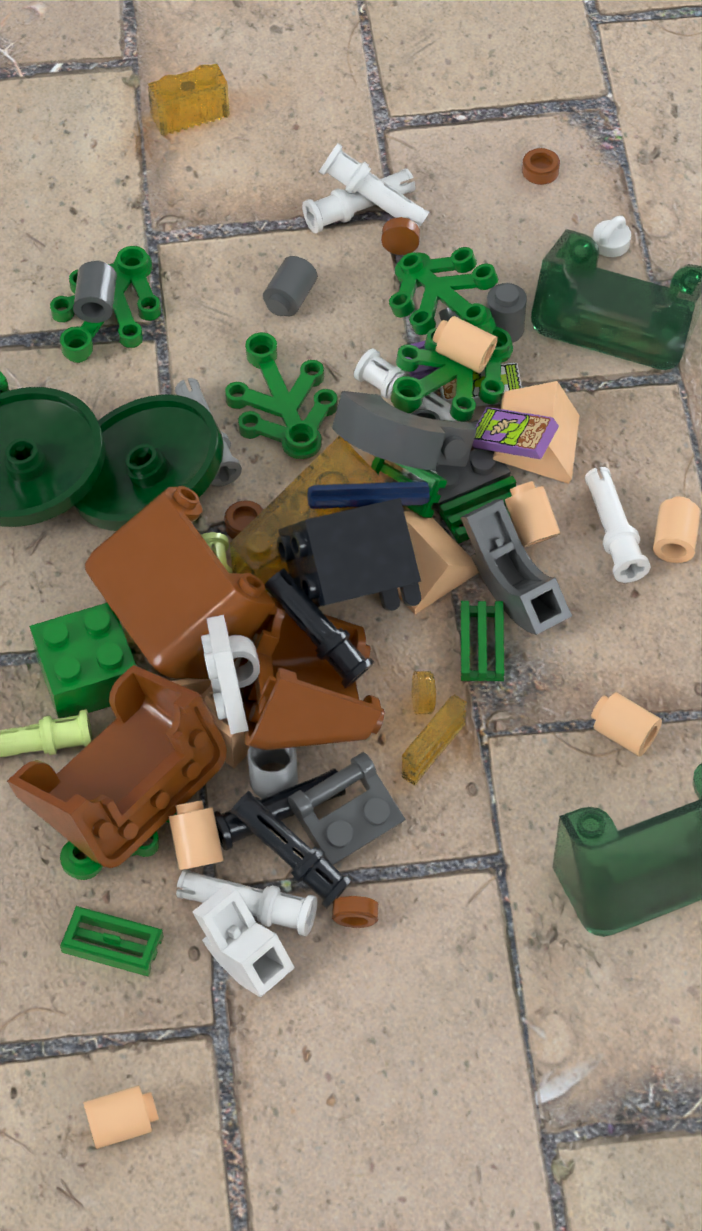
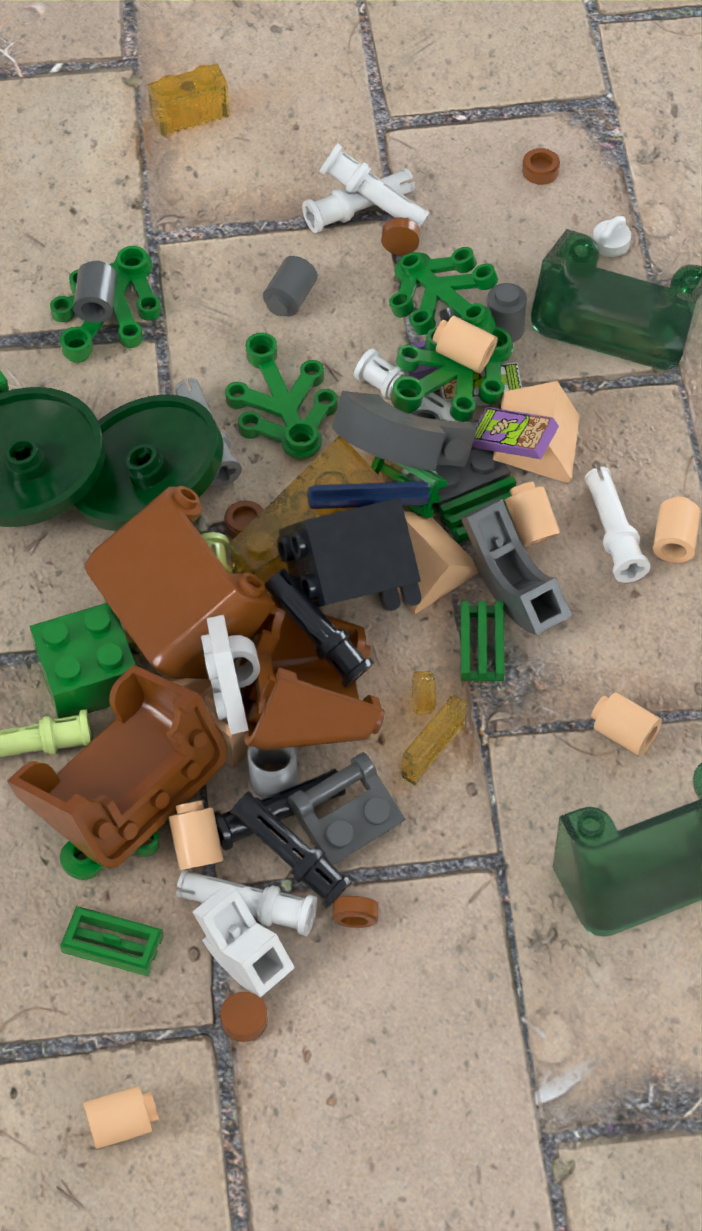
none -> dark orange tile [220,992,268,1042]

